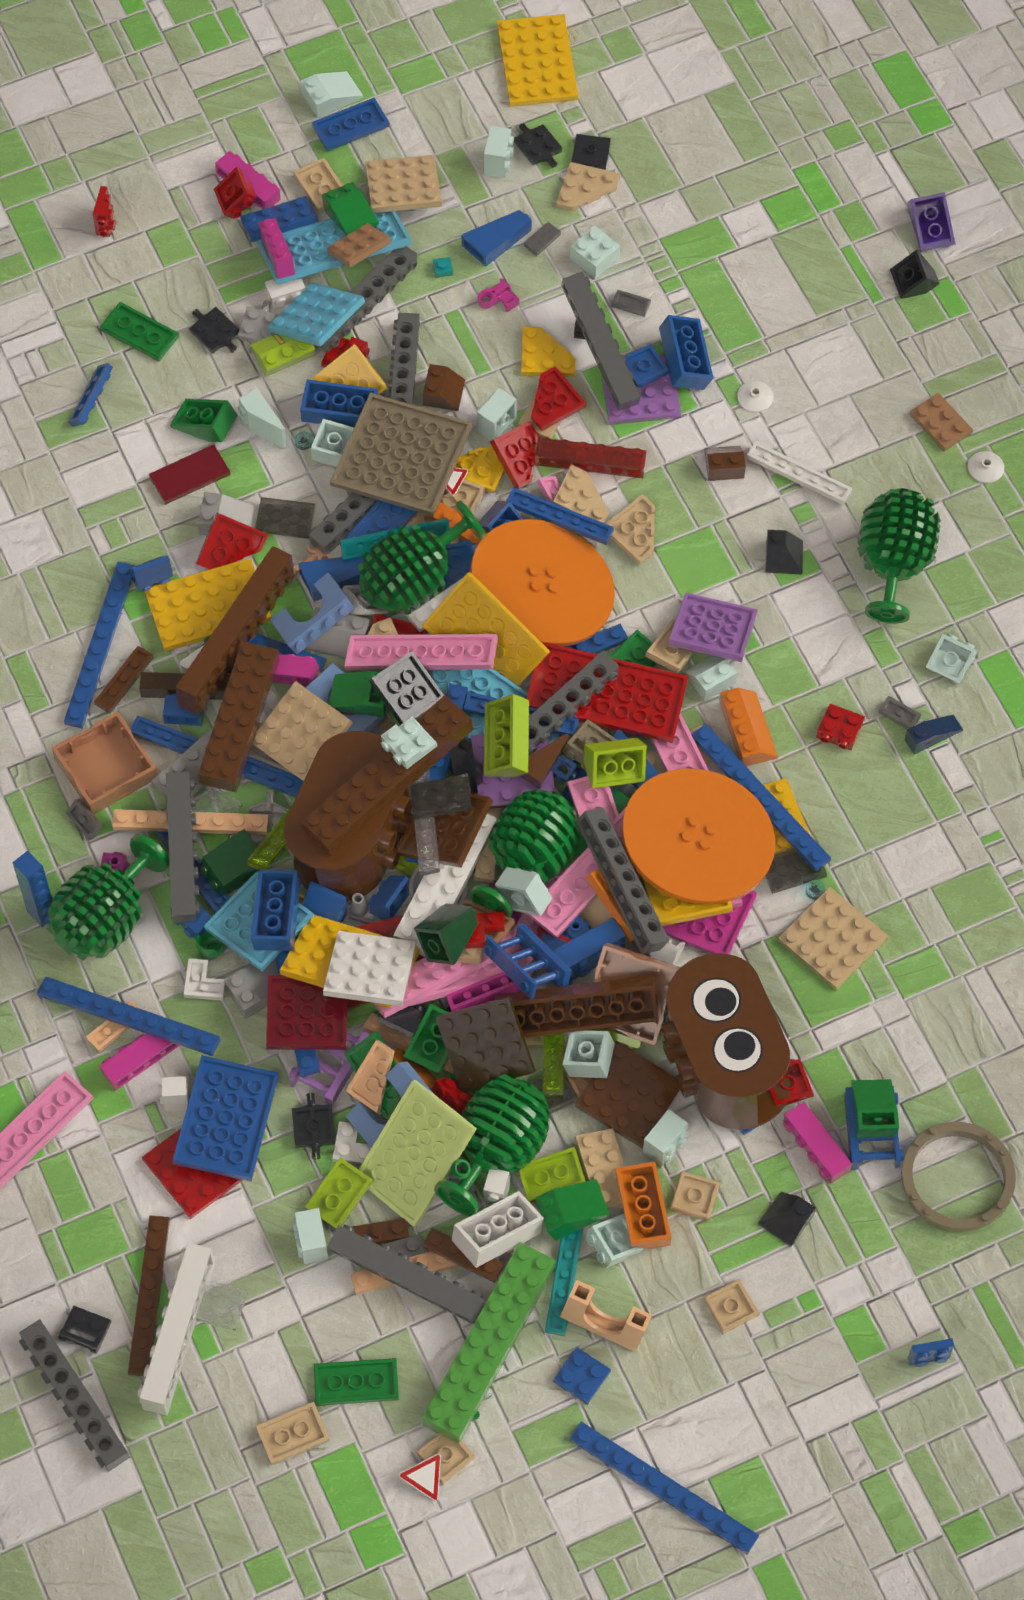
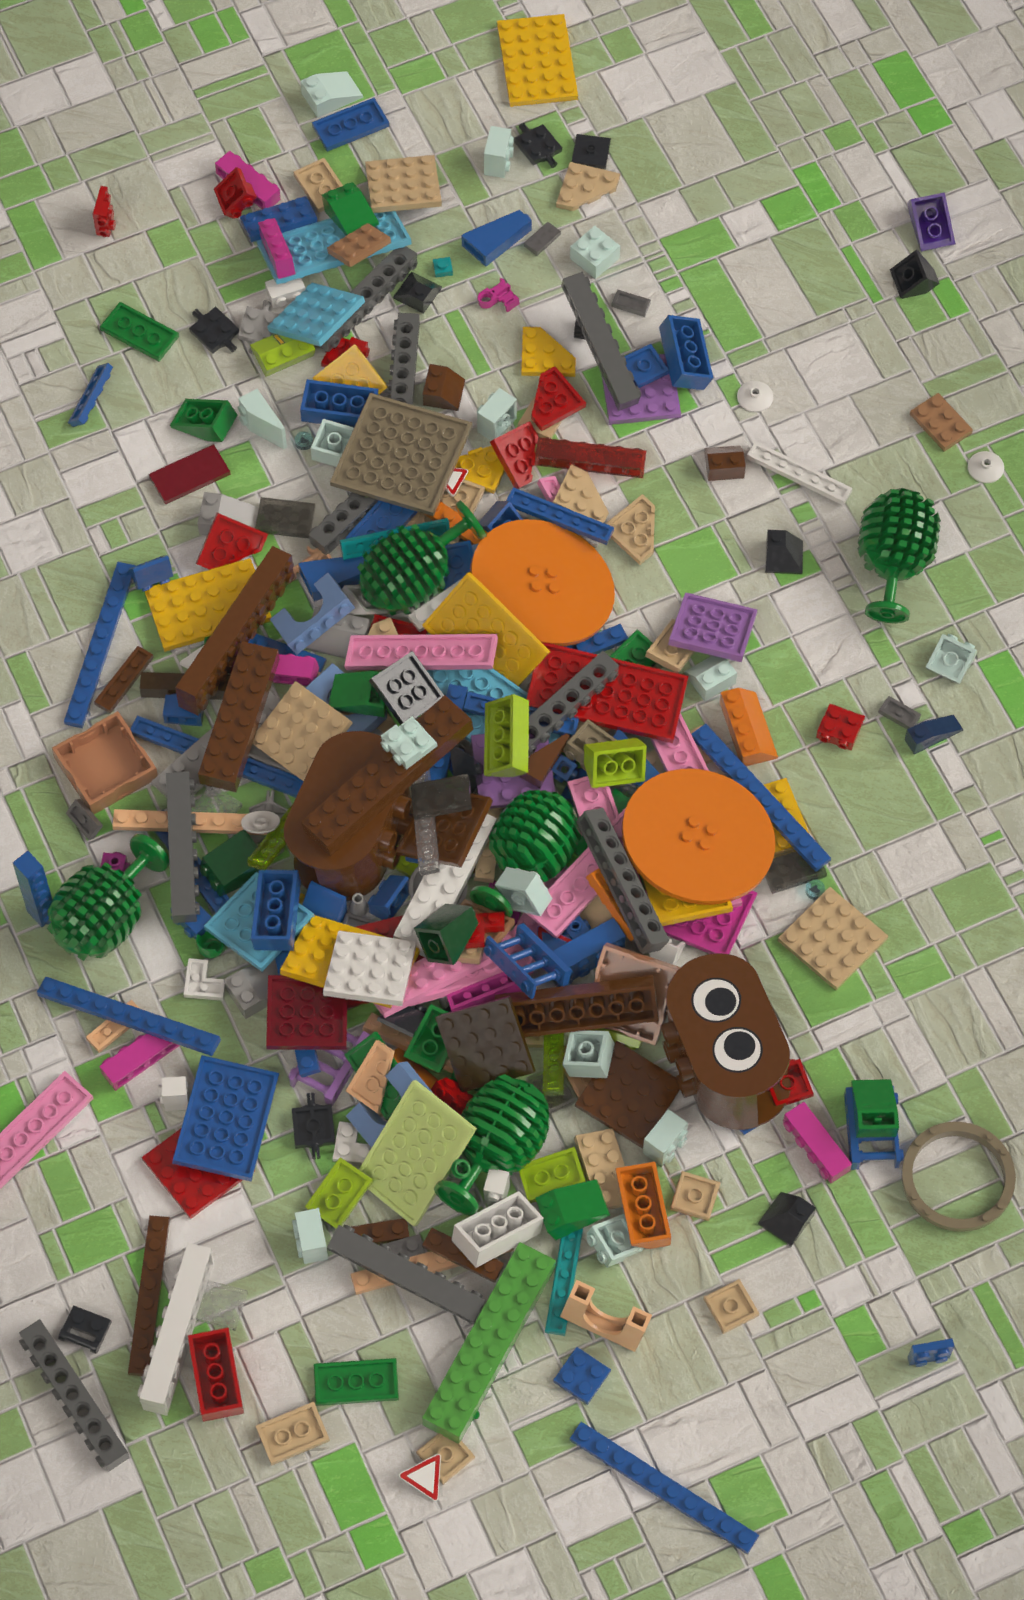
none -> red brick [188,1327,244,1422]
none -> white dish [241,811,280,834]
none -> black slope [393,271,442,314]

